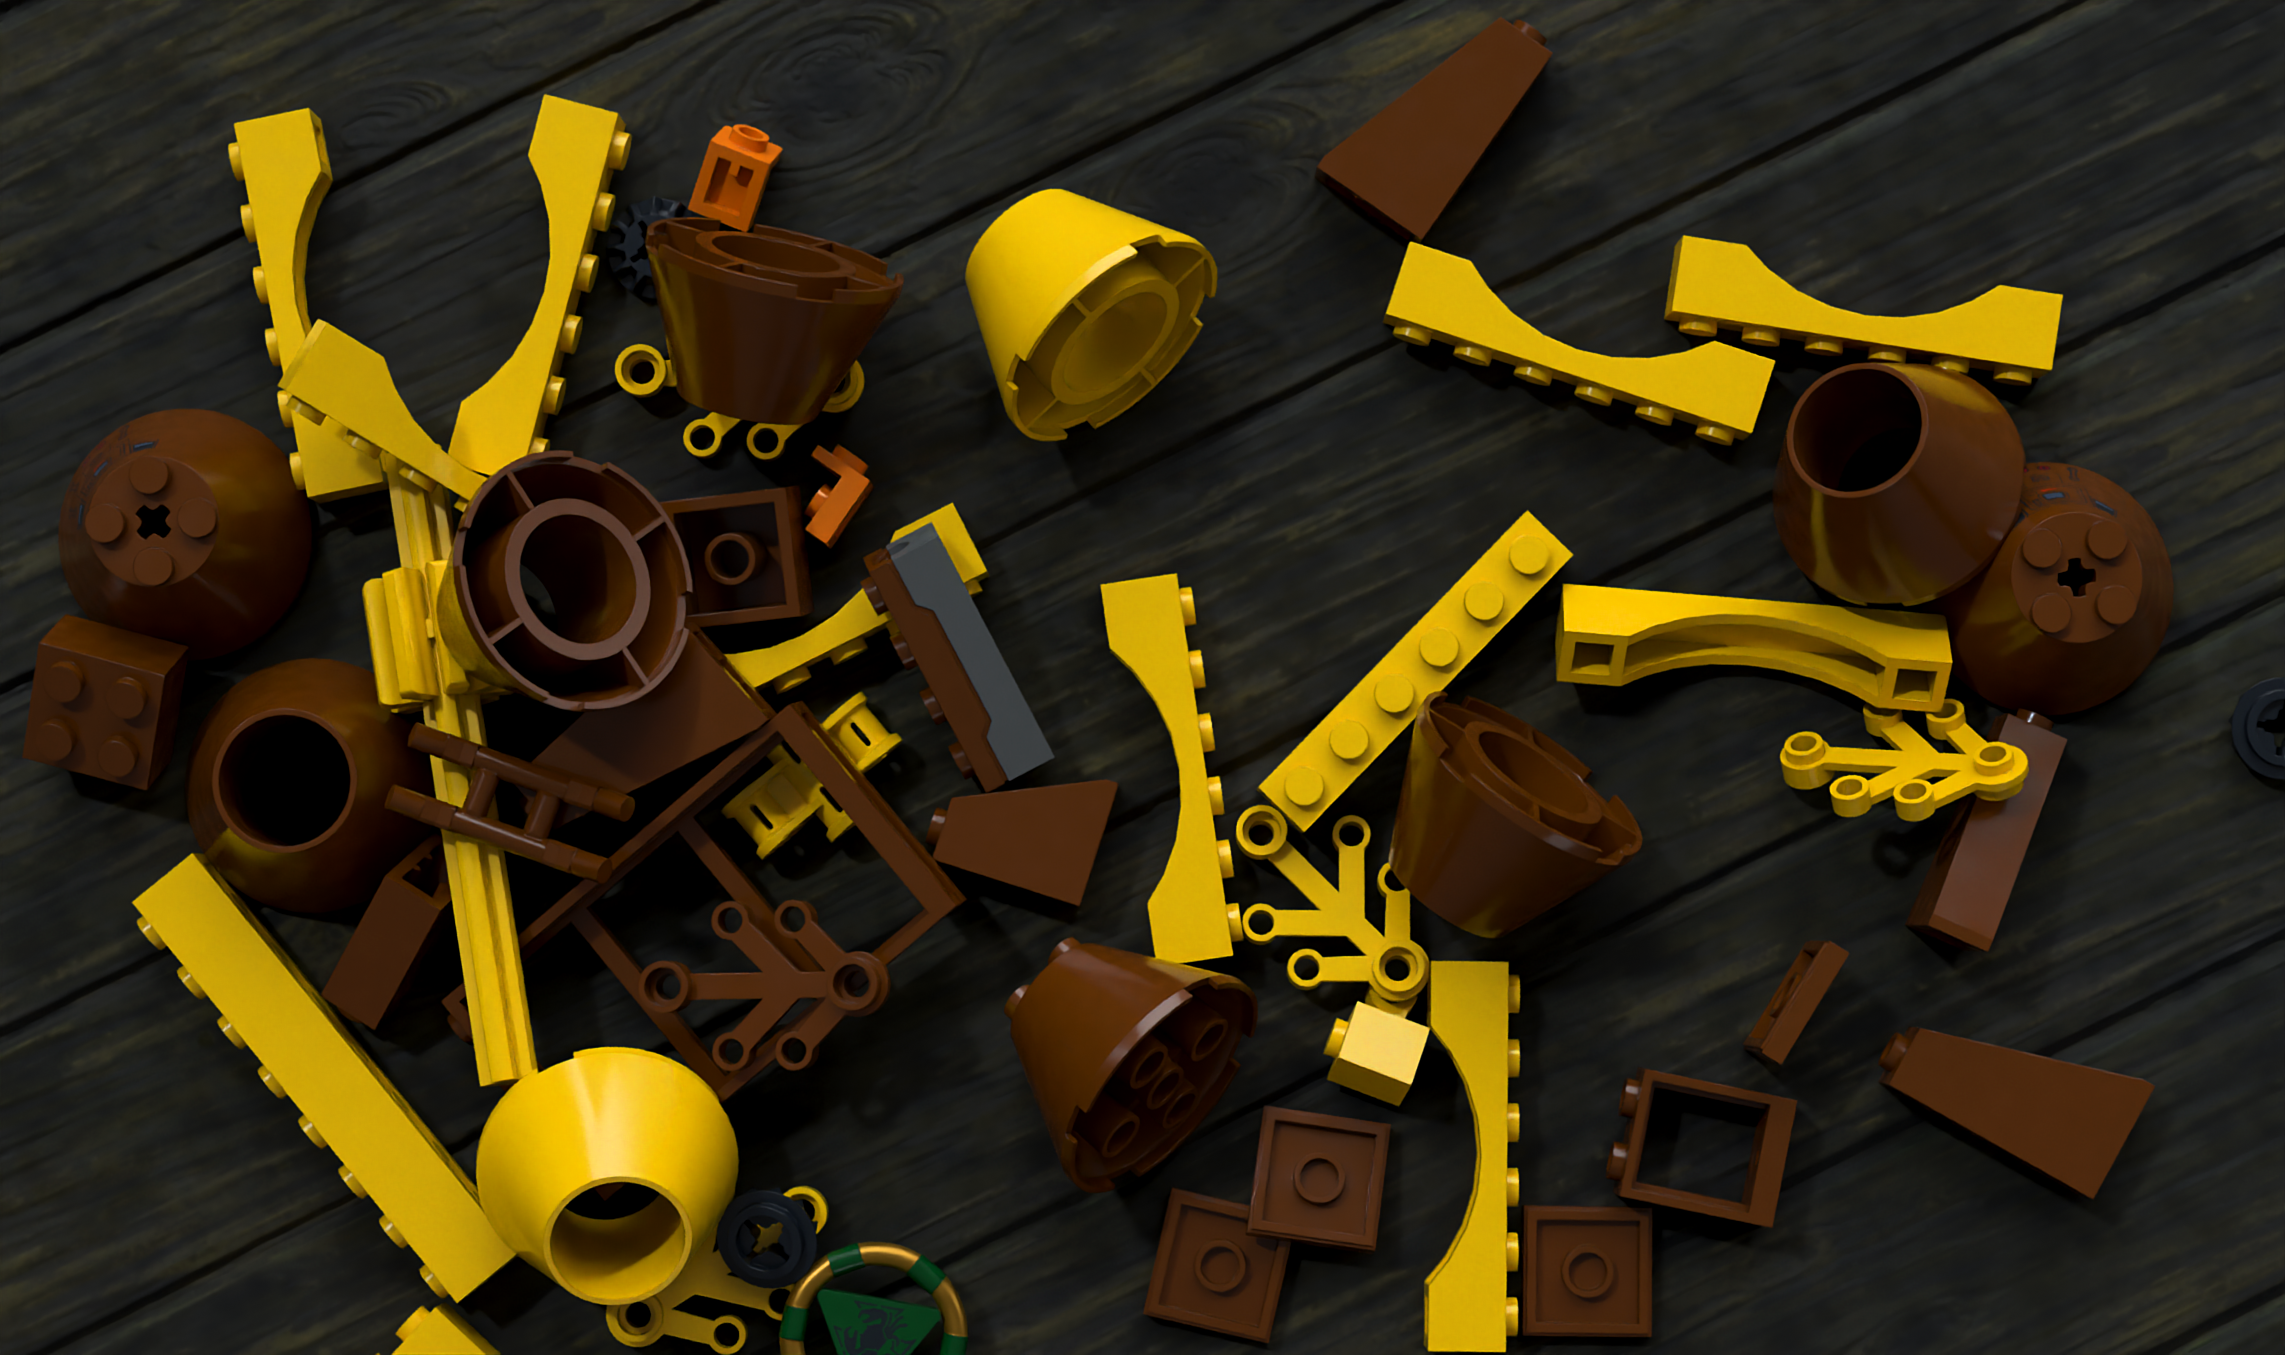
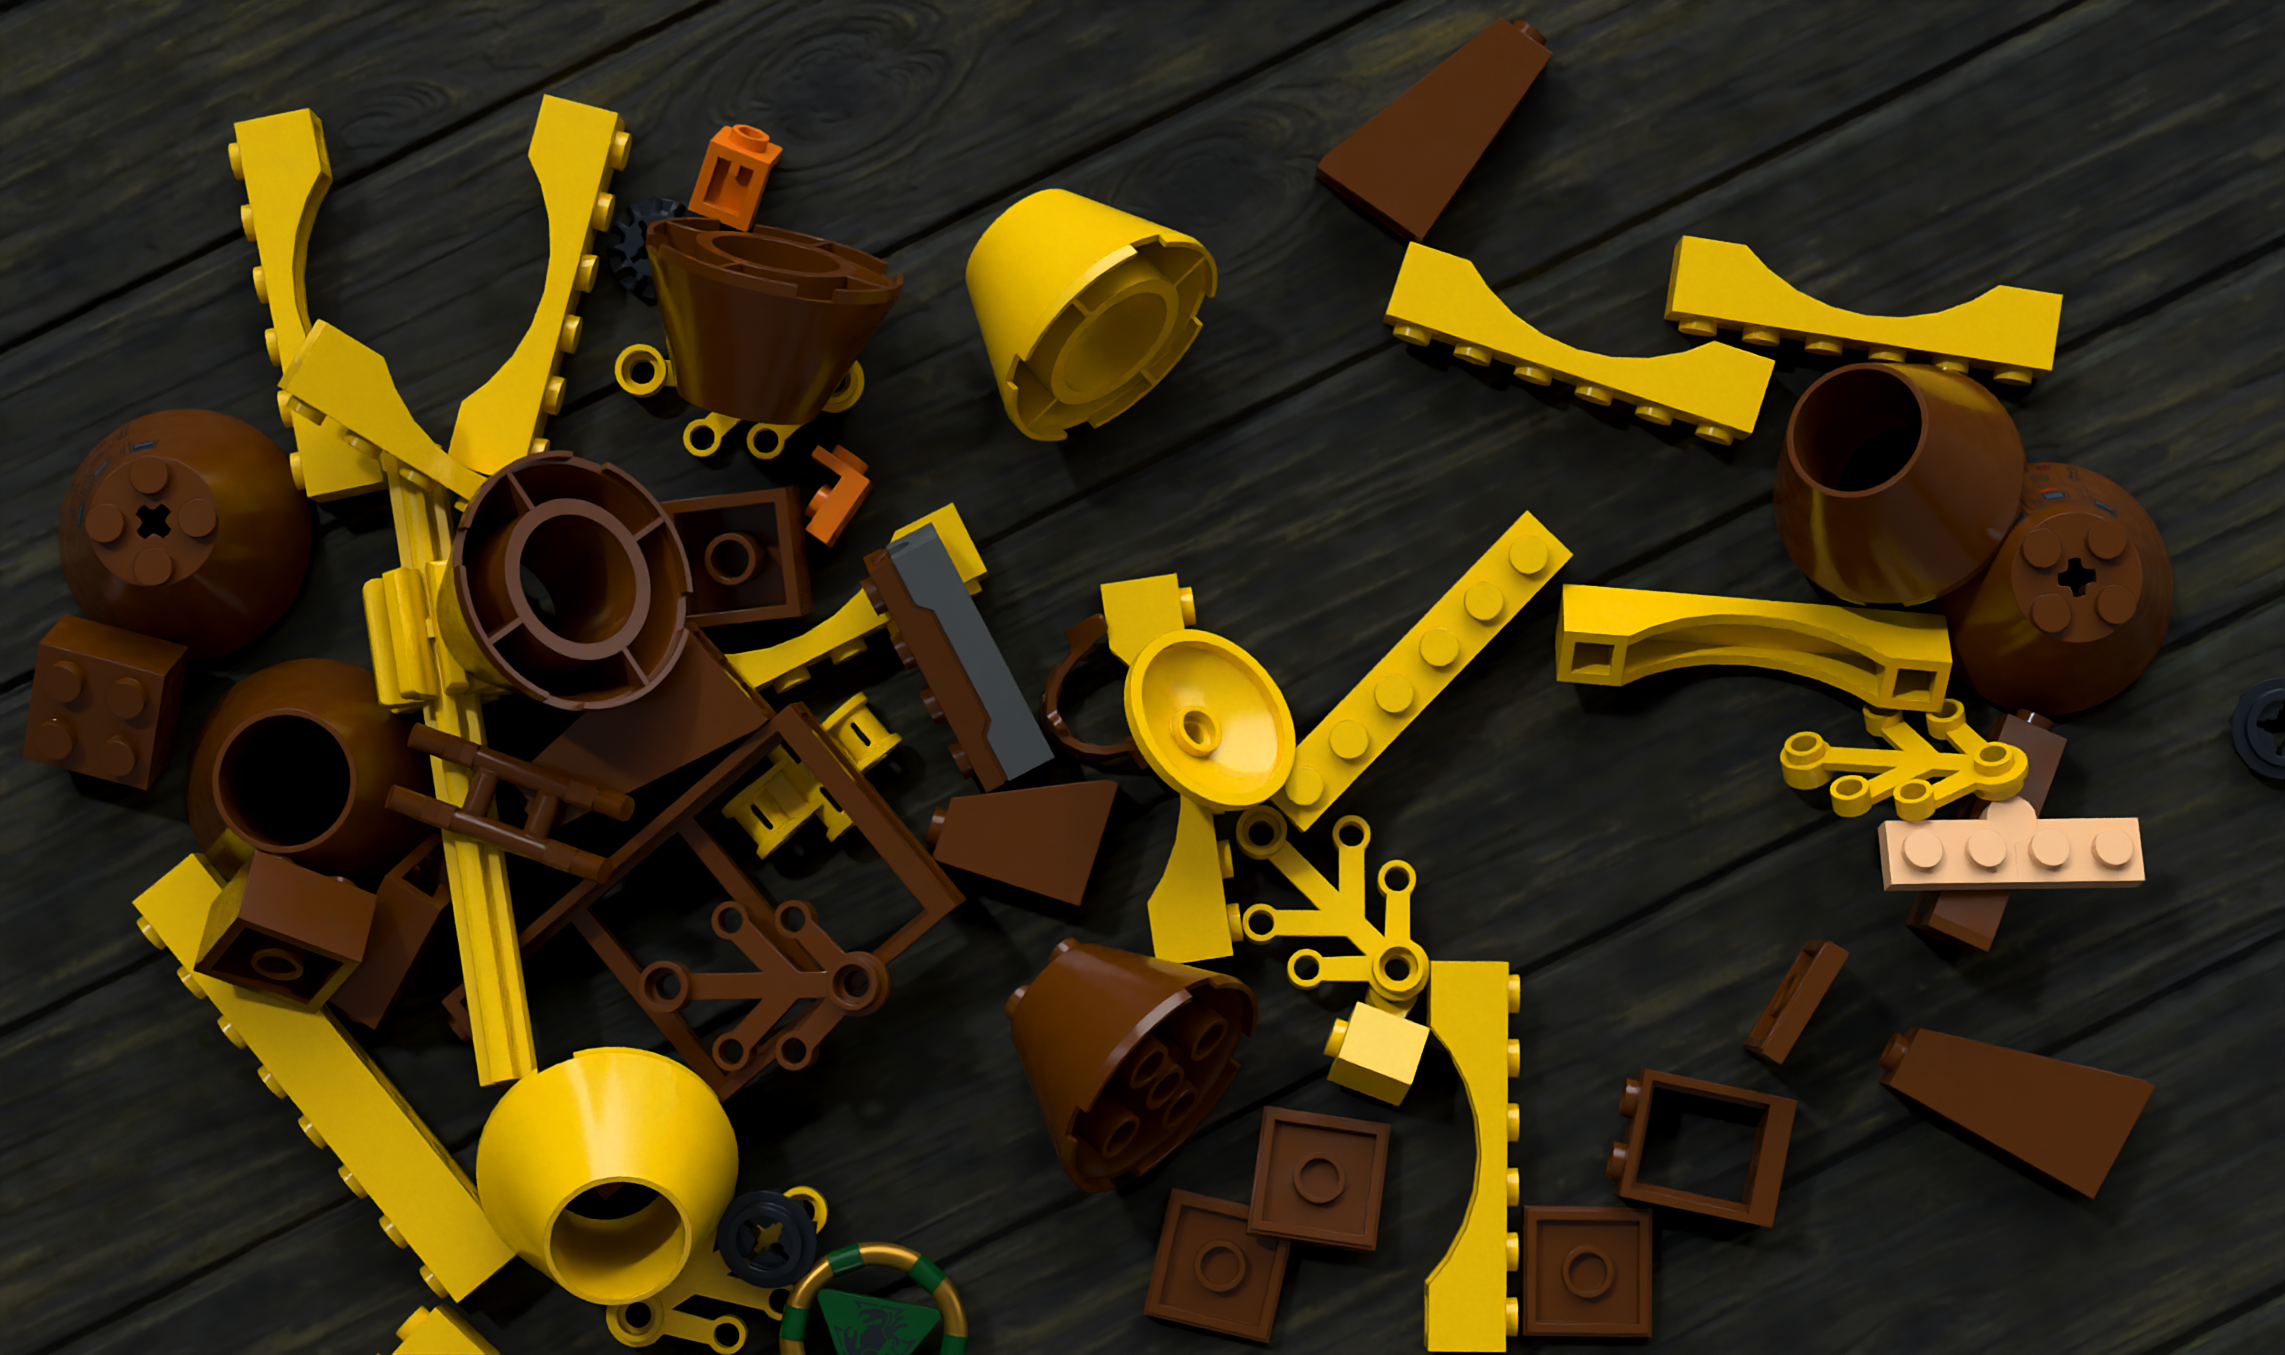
reddish brown cone [1388,691,1642,938] -> none
none -> reddish brown brick [193,850,378,1014]
none -> reddish brown helmet [1038,613,1149,769]
none -> yellow dish [1124,629,1296,811]
none -> light nougat hinge [1878,795,2145,891]

